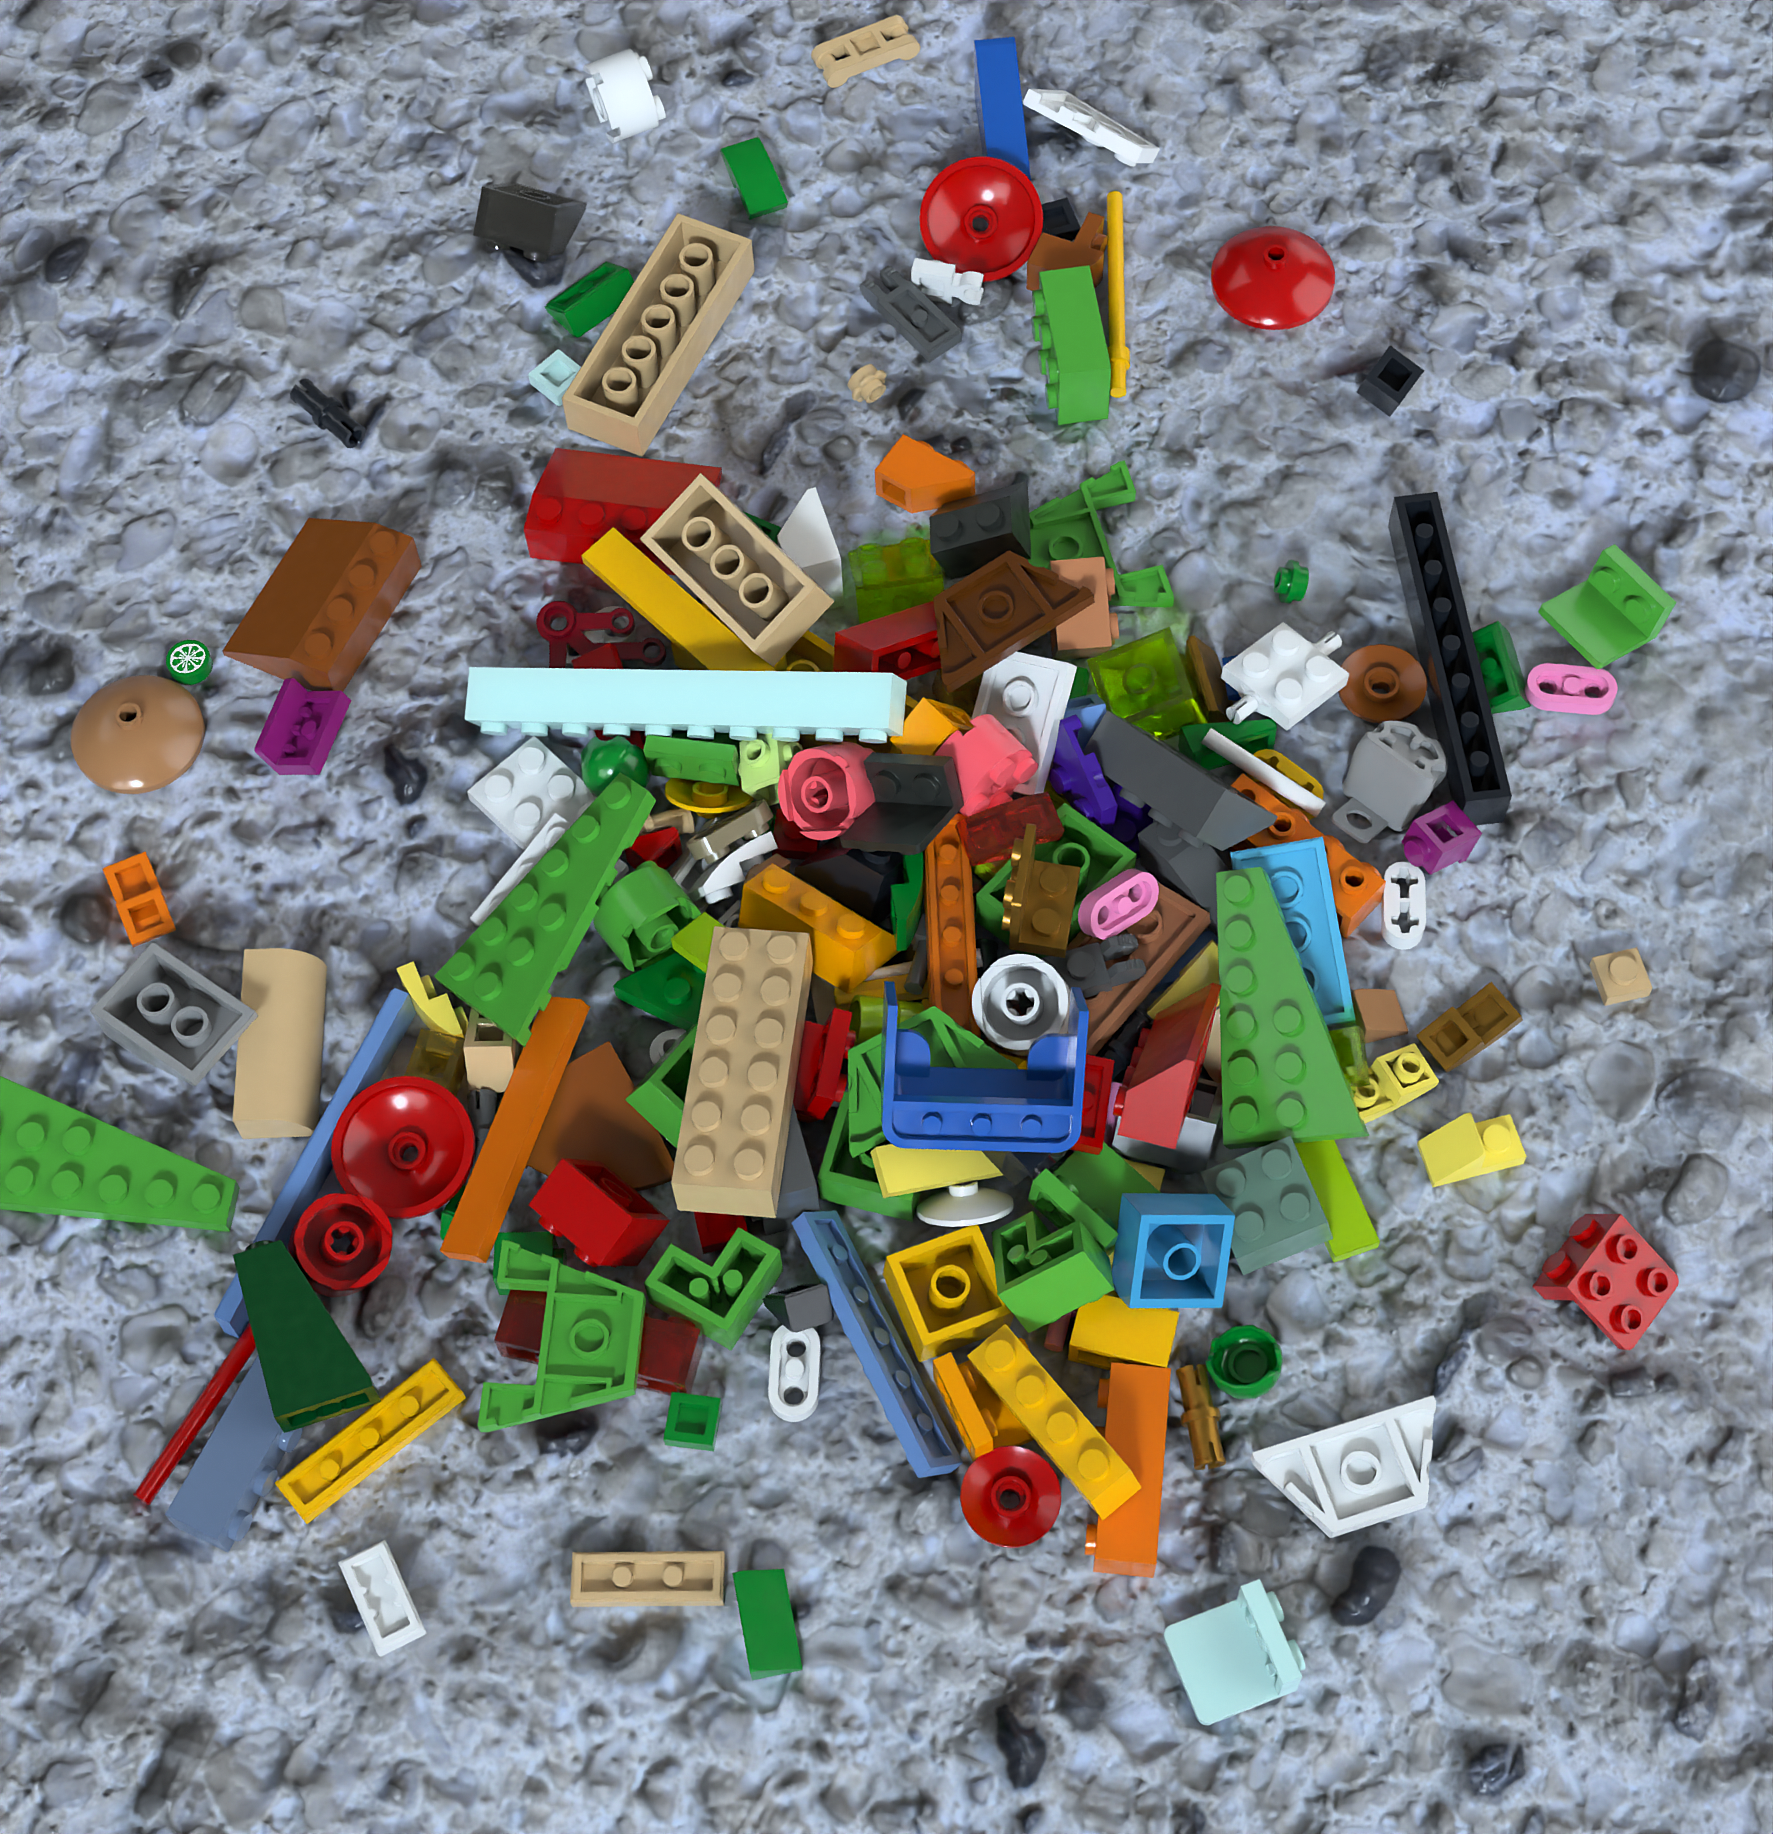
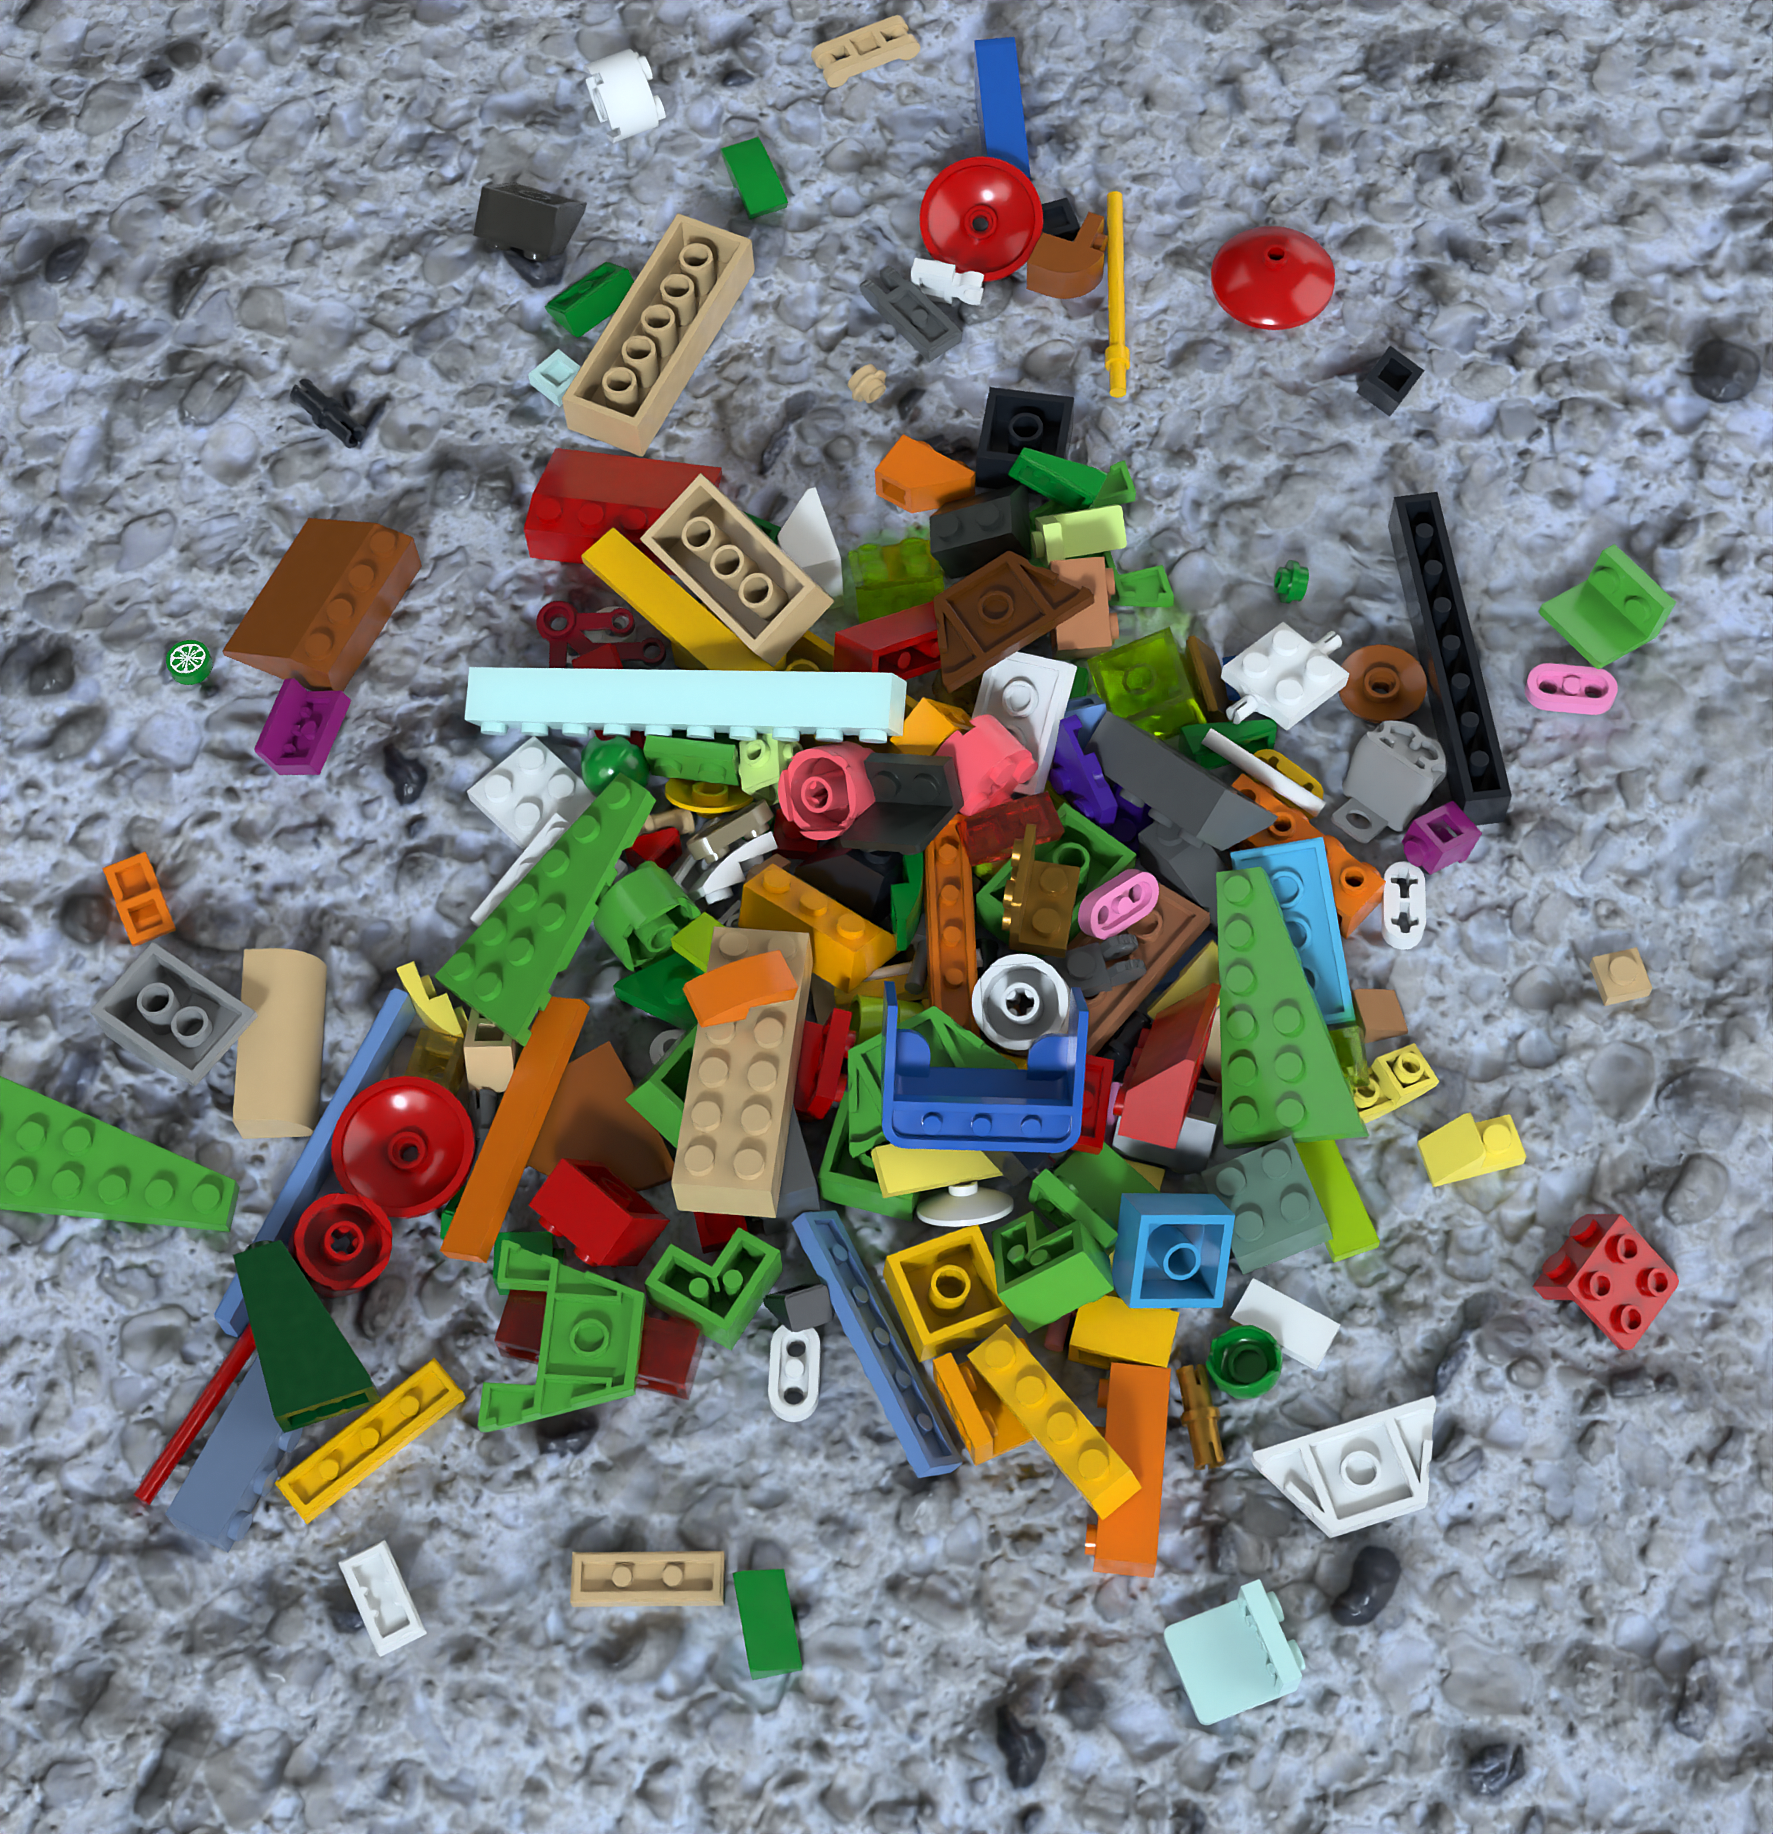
medium nougat dish [71,675,205,794] -> none
green plate [663,1392,722,1452] -> none
red dish [960,1446,1061,1548] -> none
white wing [1022,89,1160,167] -> none
bright green brick [1031,265,1111,425] -> none
pearl gold slope [1416,982,1523,1073] -> none
green slope [1472,621,1531,714] -> none
none -> orange slope [683,950,799,1028]
none -> black brick [976,387,1074,495]
none -> green slope [1008,447,1108,511]
none -> yellowish green bracket [1031,504,1127,567]
none -> white tile [1229,1278,1341,1371]

